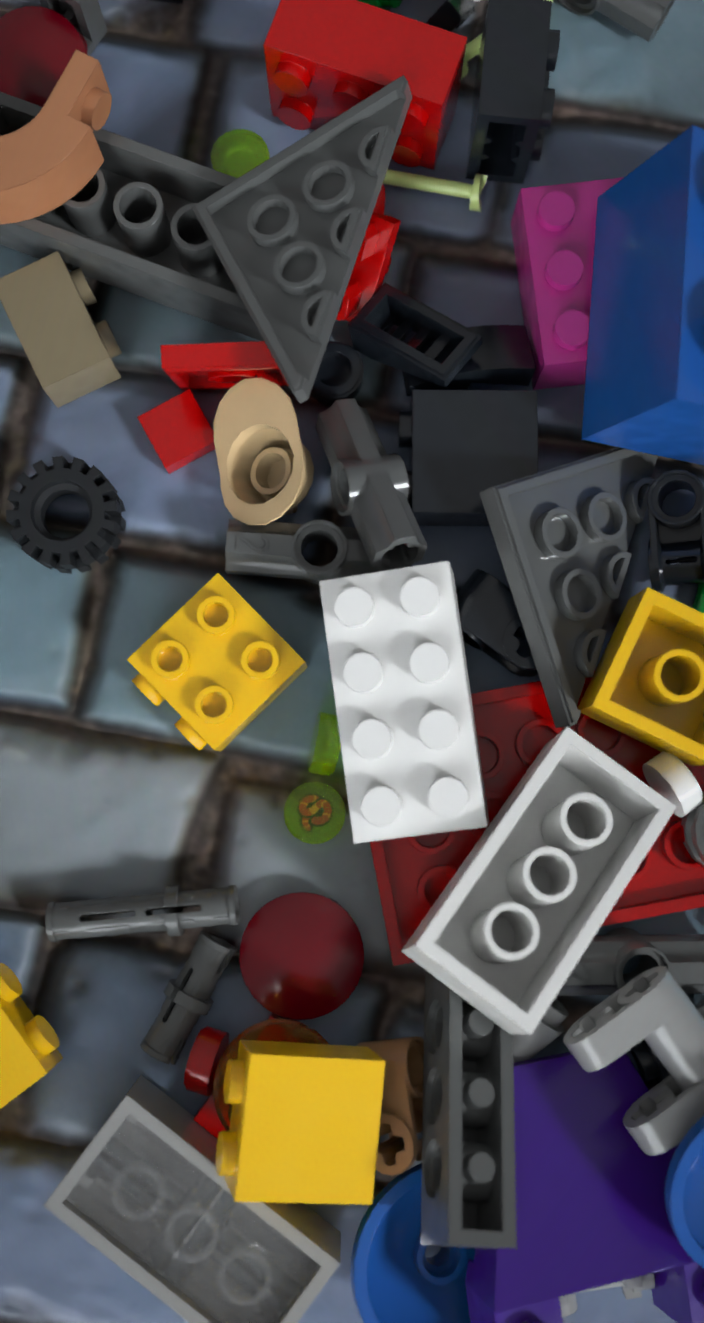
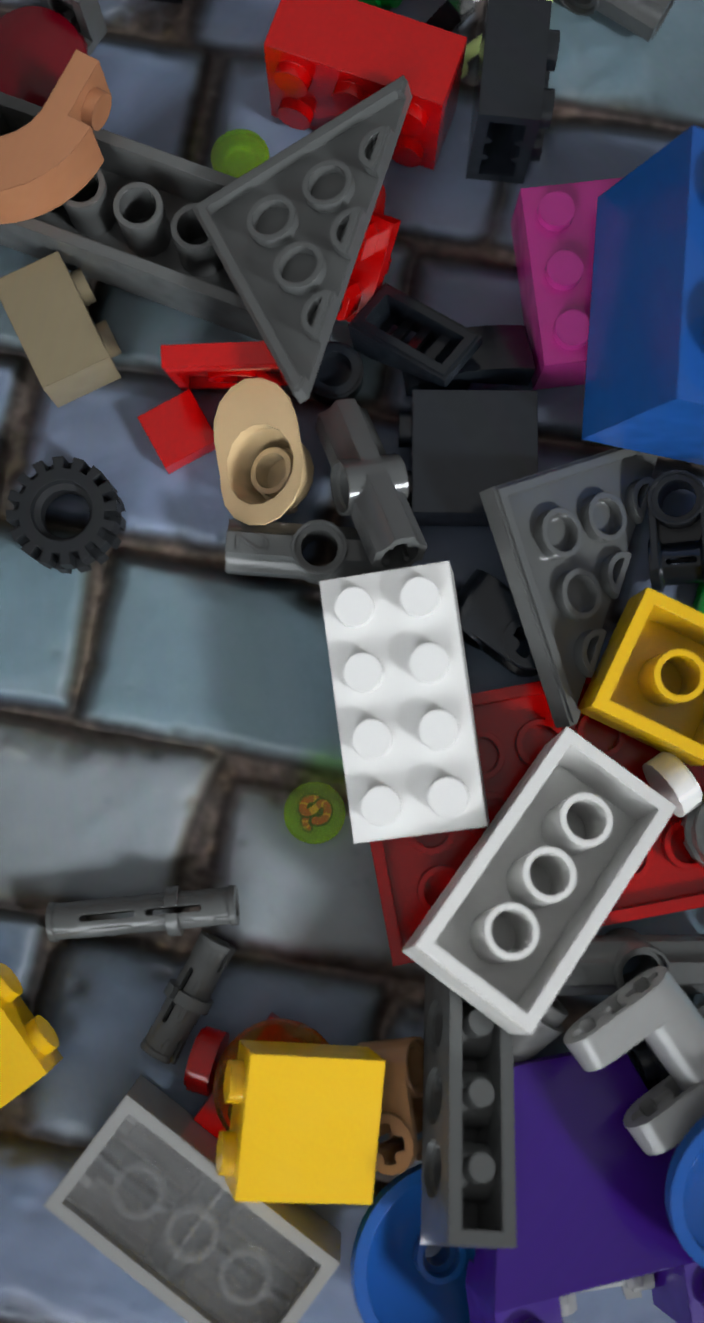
yellow brick [127,573,308,752] -> none
dark red dish [239,892,364,1020] -> none
clear neon green tile [307,711,341,776] -> none
yellowish green piece [383,169,488,212] -> none

